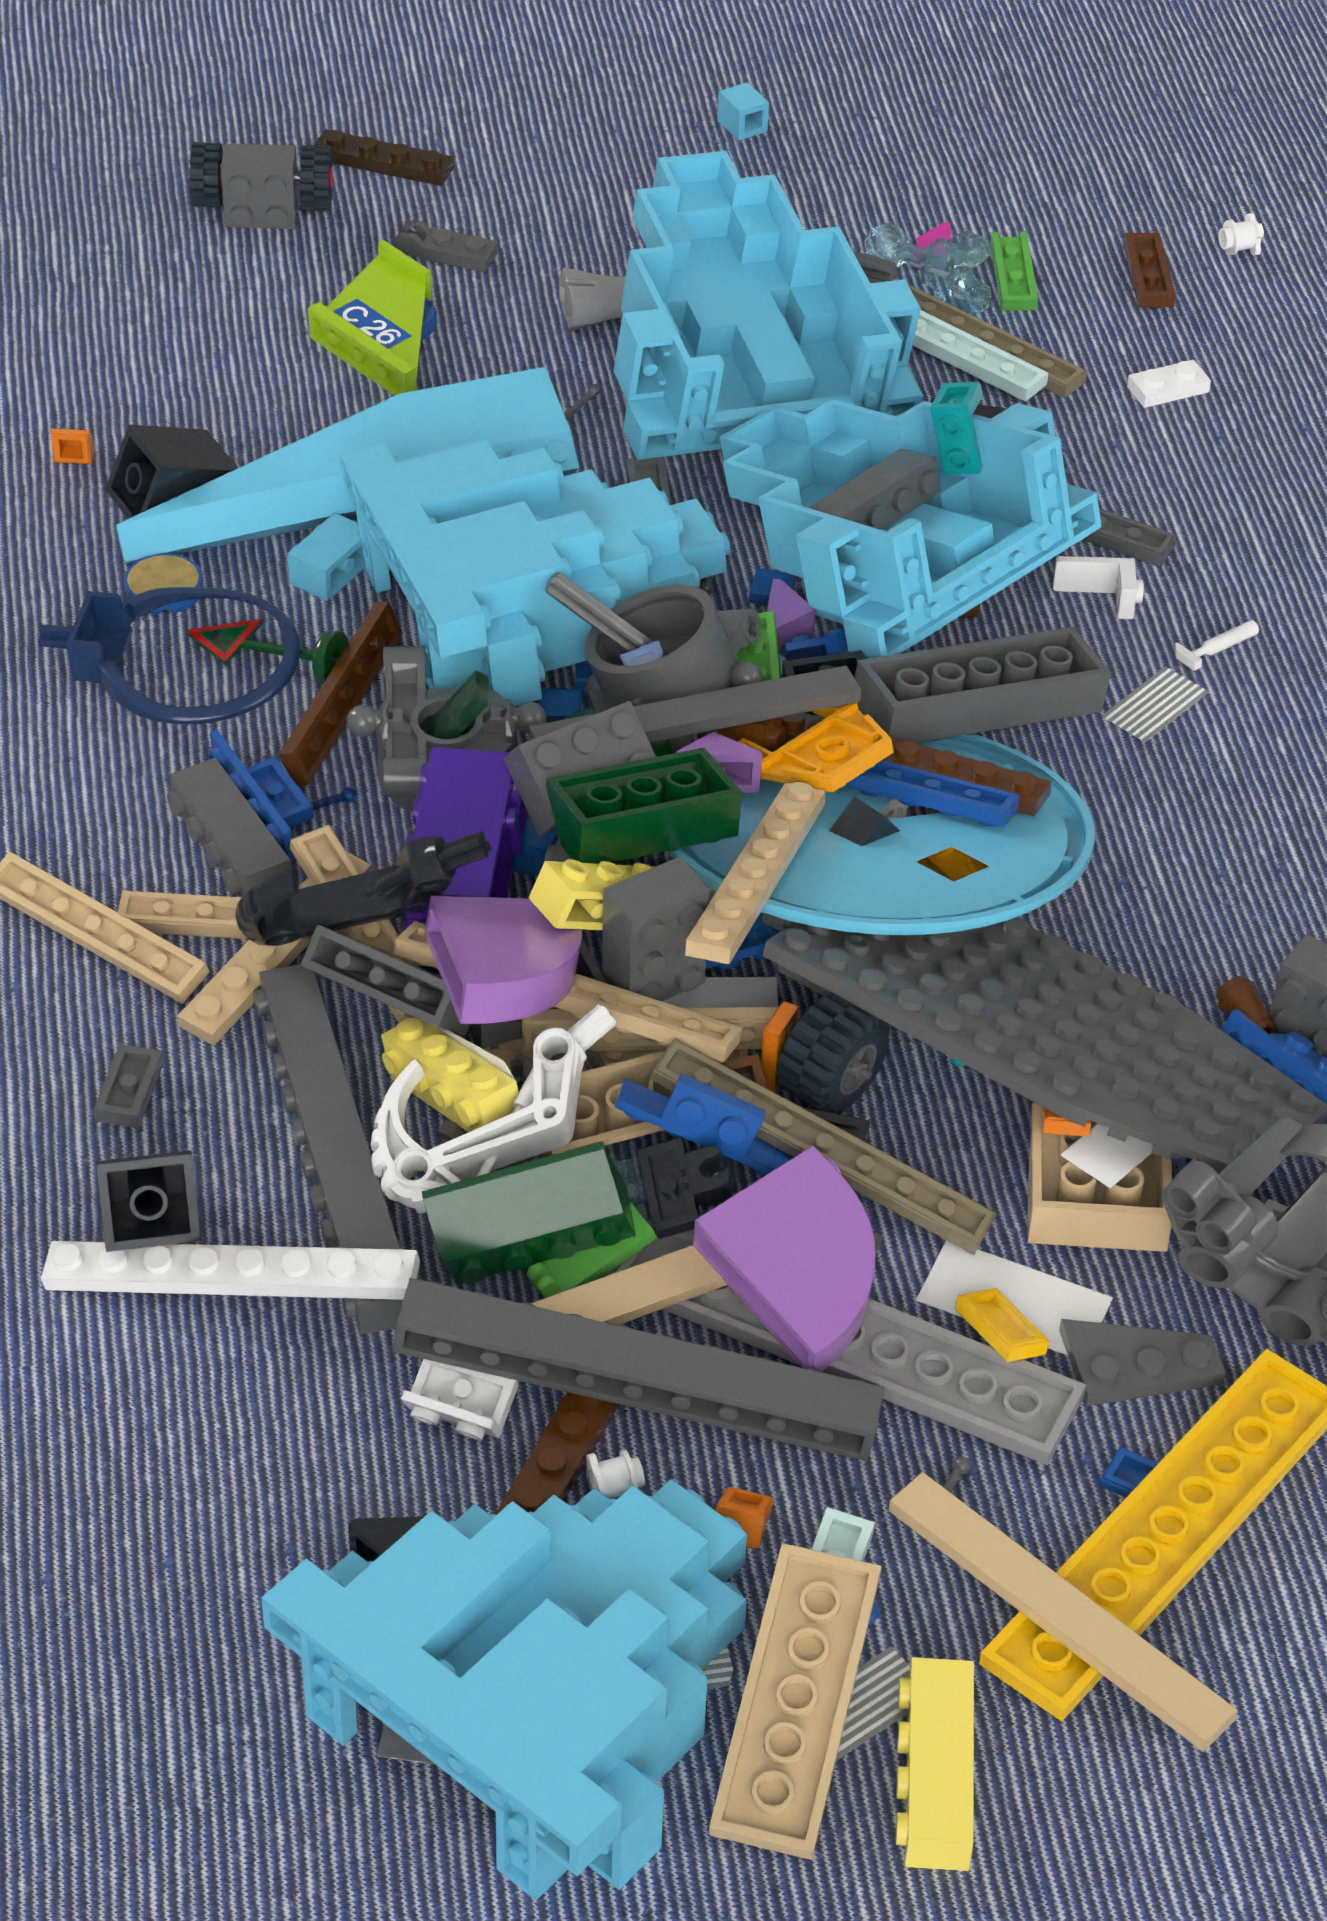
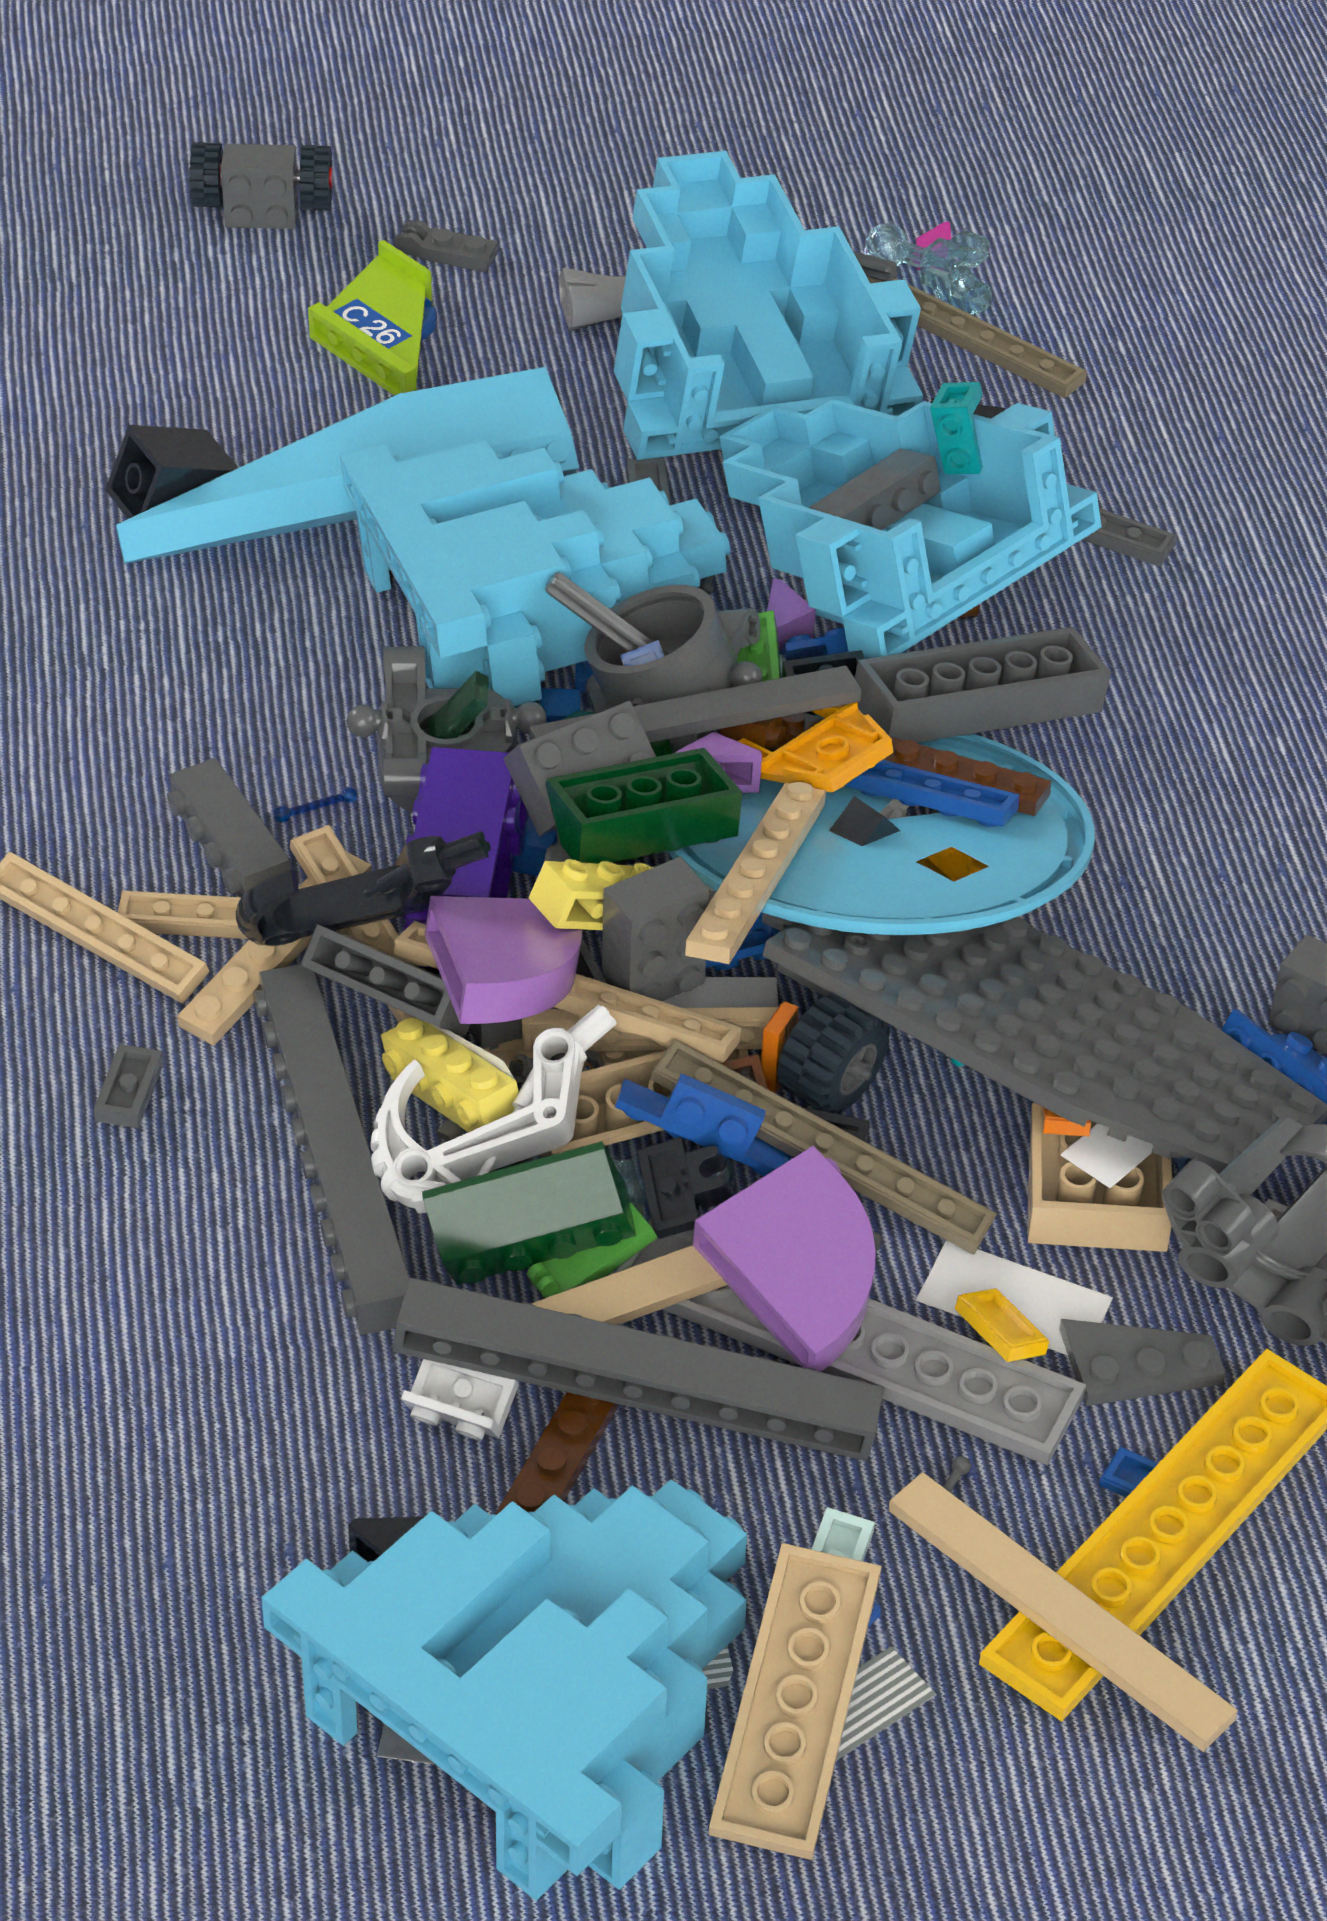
dark blue brick [38,587,300,725] -> none
white plate [41,1241,420,1300] -> none
orange slope [51,428,95,464] -> none
black slope [96,1150,201,1252] -> none
pearl gold tile [123,553,203,614] -> none
dark green piece [185,619,349,685] -> none
blue bracket [208,730,314,860] -> none
reddish brown plate [279,601,403,786] -> none
medium azure brick [287,513,364,601] -> none
dark brown plate [314,129,454,186] -> none
dark grey hinge [564,384,602,420] -> none
white brick [586,1450,645,1499] -> none
orange slope [716,1487,774,1549] -> none
medium azure brick [717,82,769,141] -> none
blue tile [749,568,796,606] -> none
light yellow brick [895,1657,974,1871] -> none
light aqua plate [912,310,1048,402] -> none
bright green hinge [990,231,1038,311] -> none
white bracket [1053,556,1144,619] -> none
light grey sticker [1101,666,1209,742] -> none
reddish brown plate [1123,233,1176,309] -> none
white plate [1127,360,1211,408] -> none
white piece [1175,620,1259,671] -> none
reddish brown cone [1215,976,1275,1034] -> none
white brick [1218,213,1264,256] -> none

